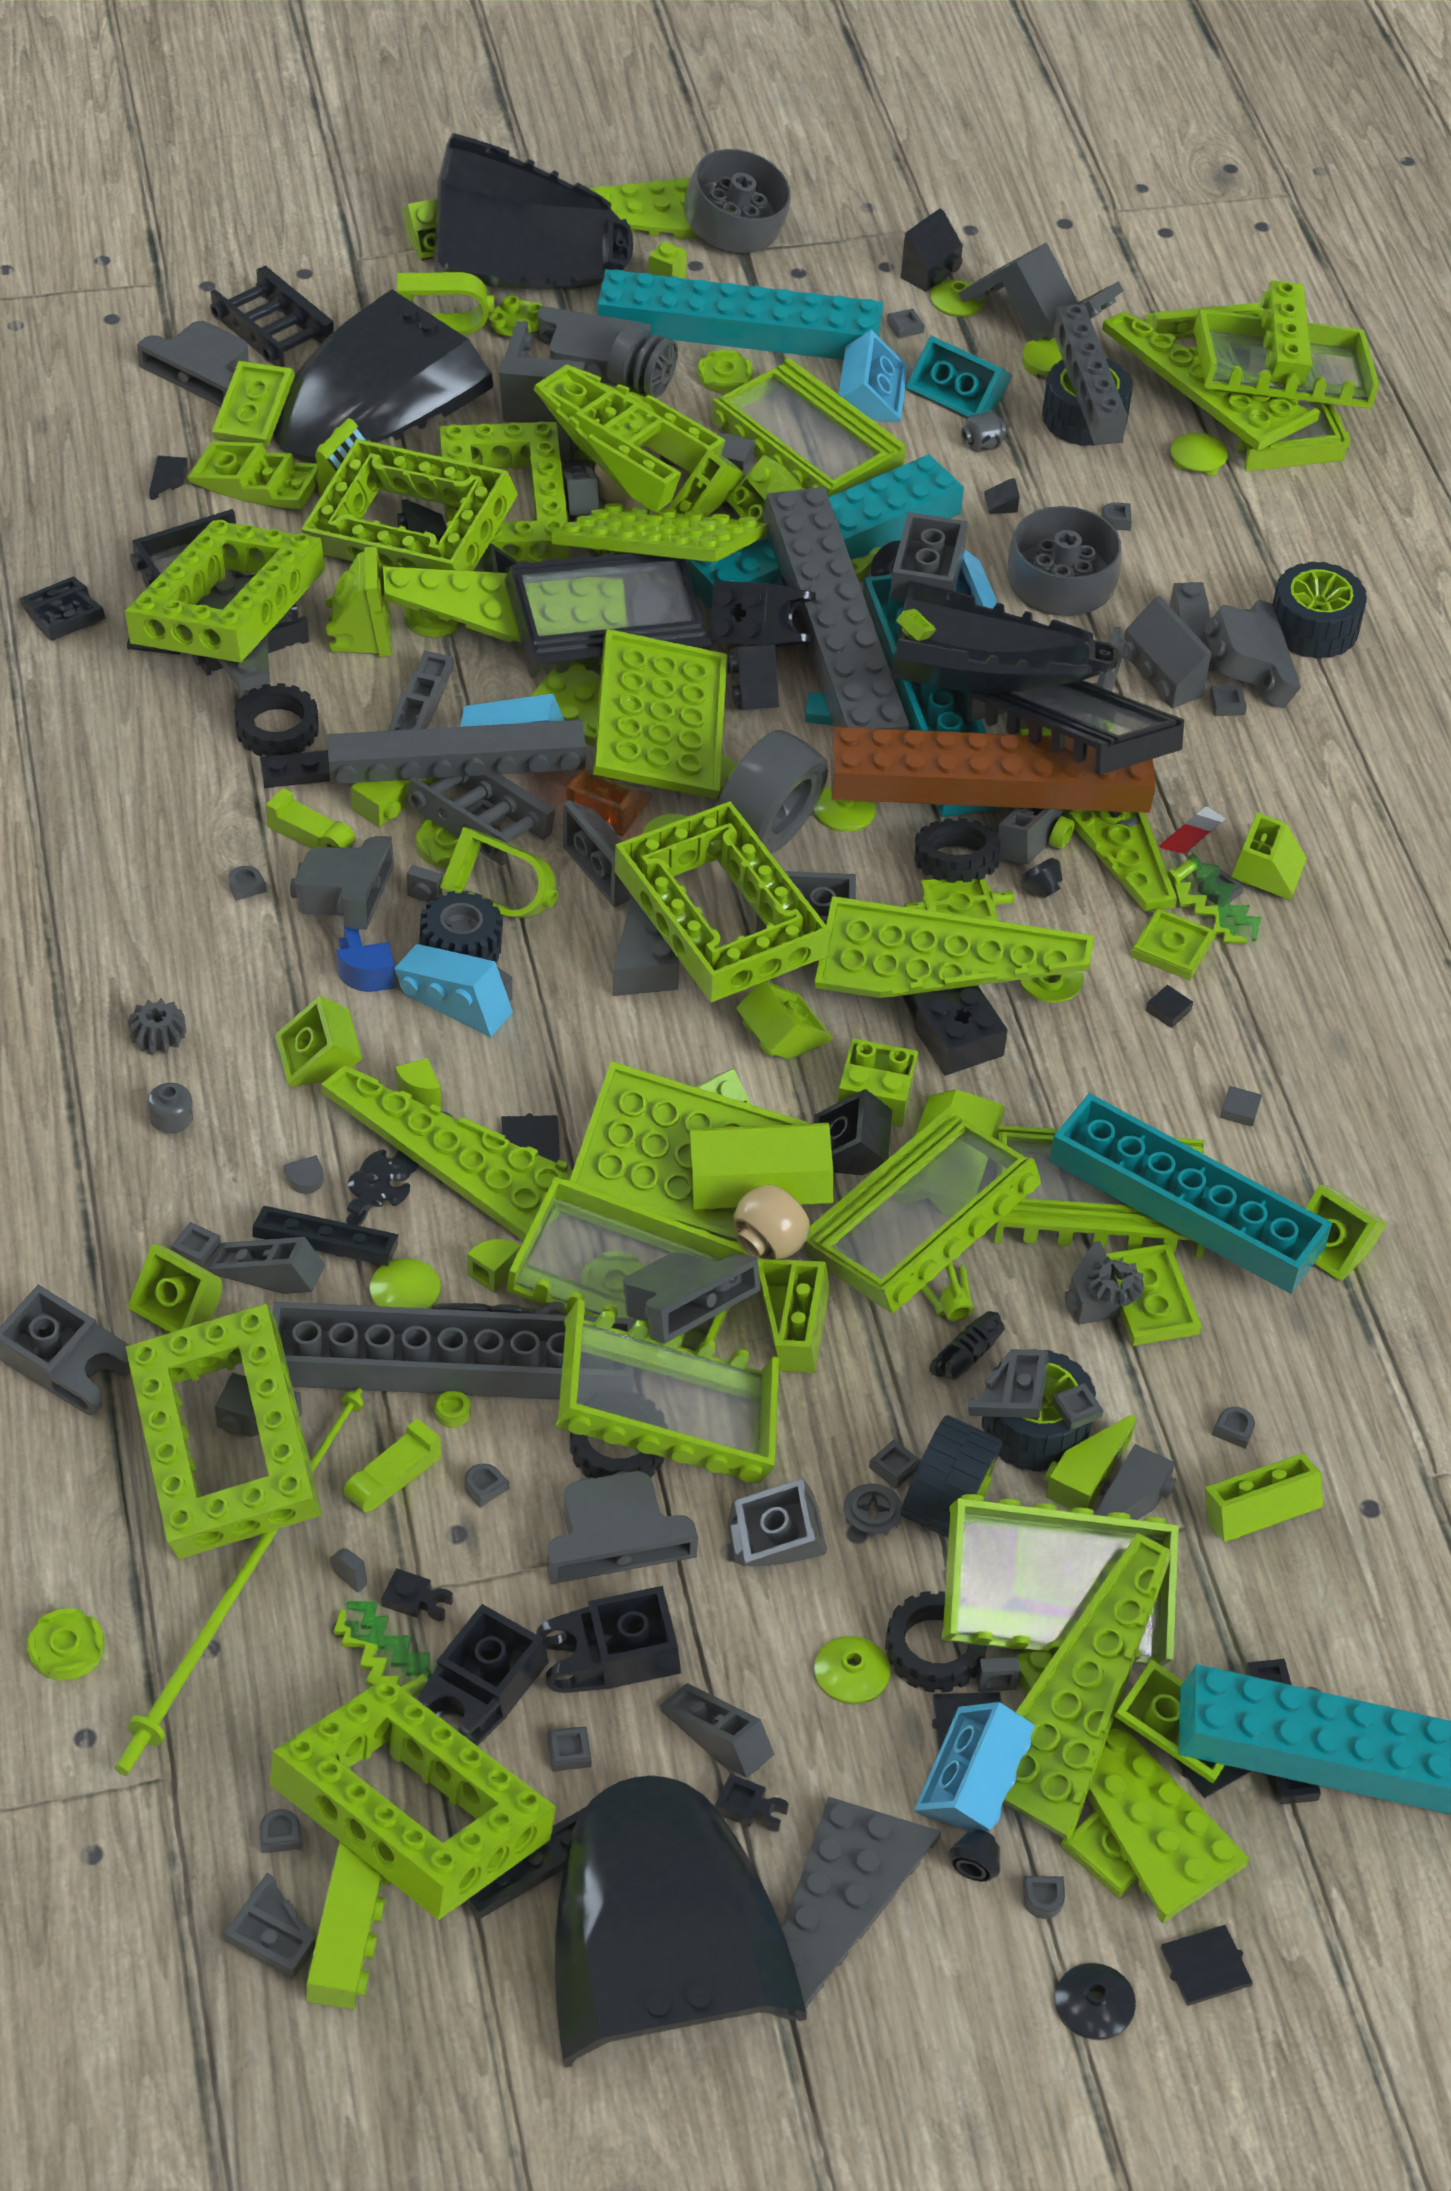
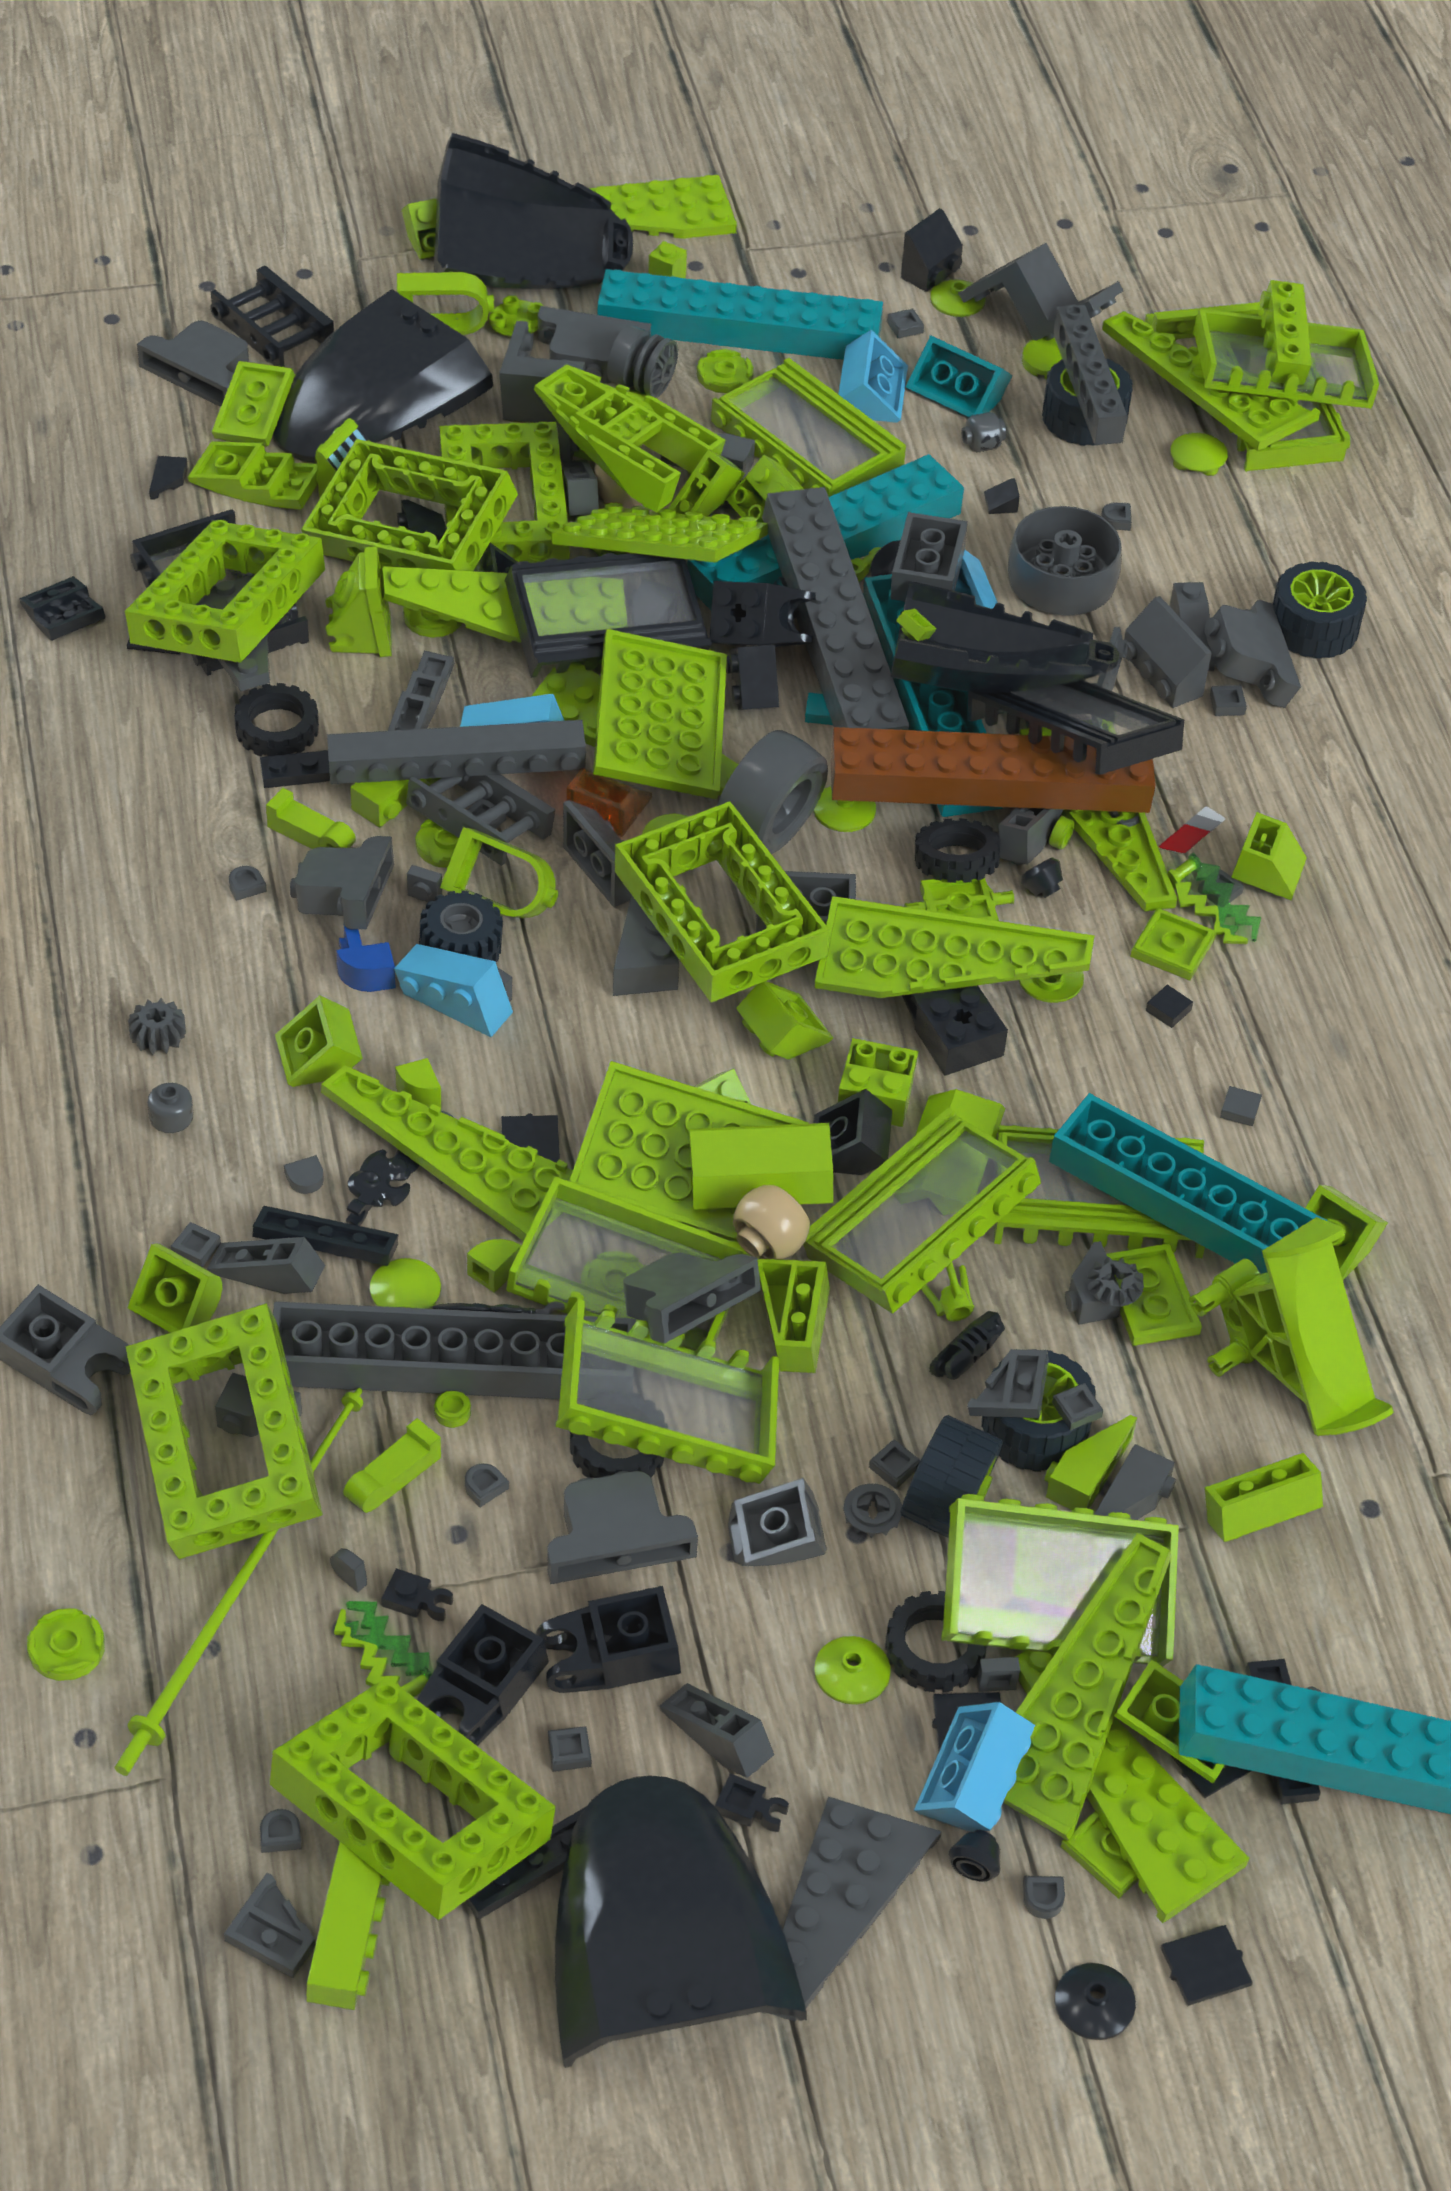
dark grey wheel [684,149,791,253] -> none
dark grey tile [1212,1407,1255,1449] -> none
none -> lime piece [1189,1217,1394,1436]

